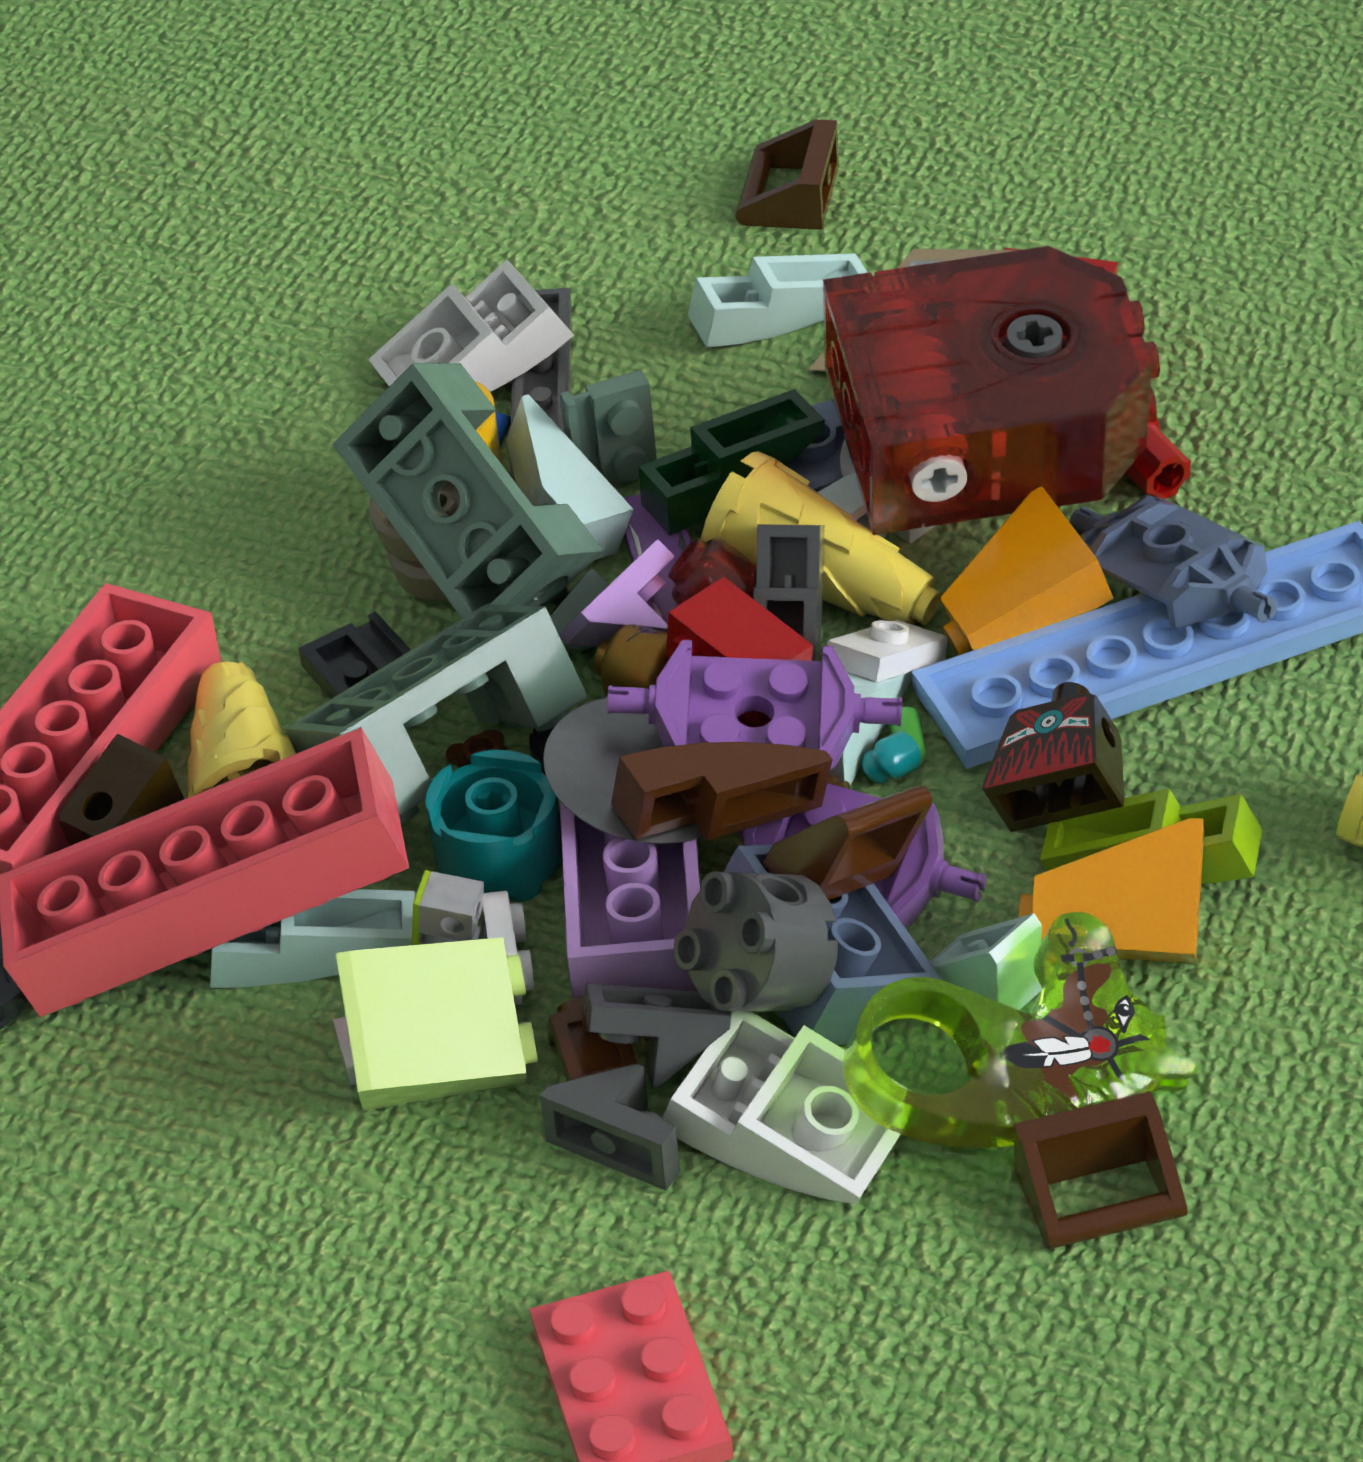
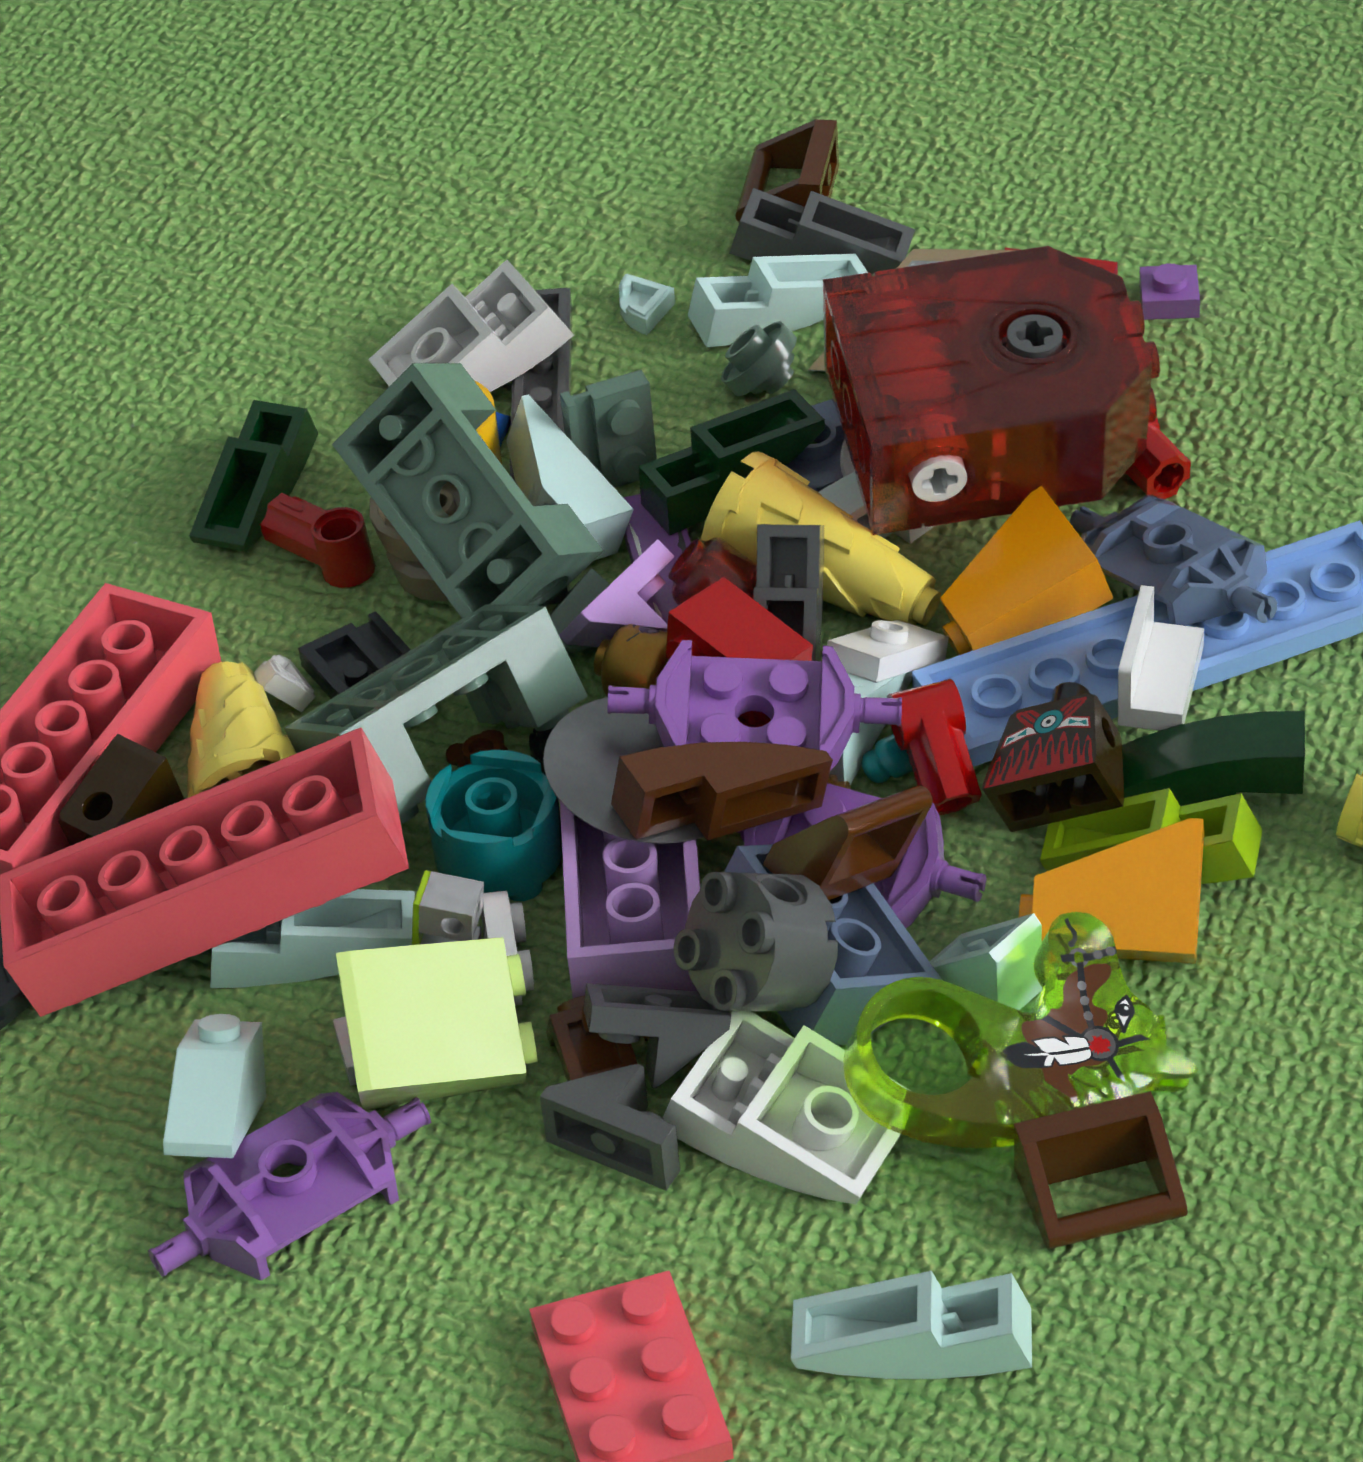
none -> medium lavender plate [148,1092,431,1281]
none -> light aqua slope [163,1014,266,1158]
none -> dark green slope [189,400,318,552]
none -> white tile [254,655,316,712]
none -> red piece [260,493,376,588]
none -> light aqua tile [619,274,675,335]
none -> sand green plate [721,321,797,396]
none -> dark grey slope [729,188,915,275]
none -> light aqua slope [791,1271,1032,1379]
none -> red piece [887,679,982,815]
none -> white panel [1118,585,1204,731]
none -> dark green slope [1122,711,1305,806]
none -> medium lavender plate [1139,264,1200,320]

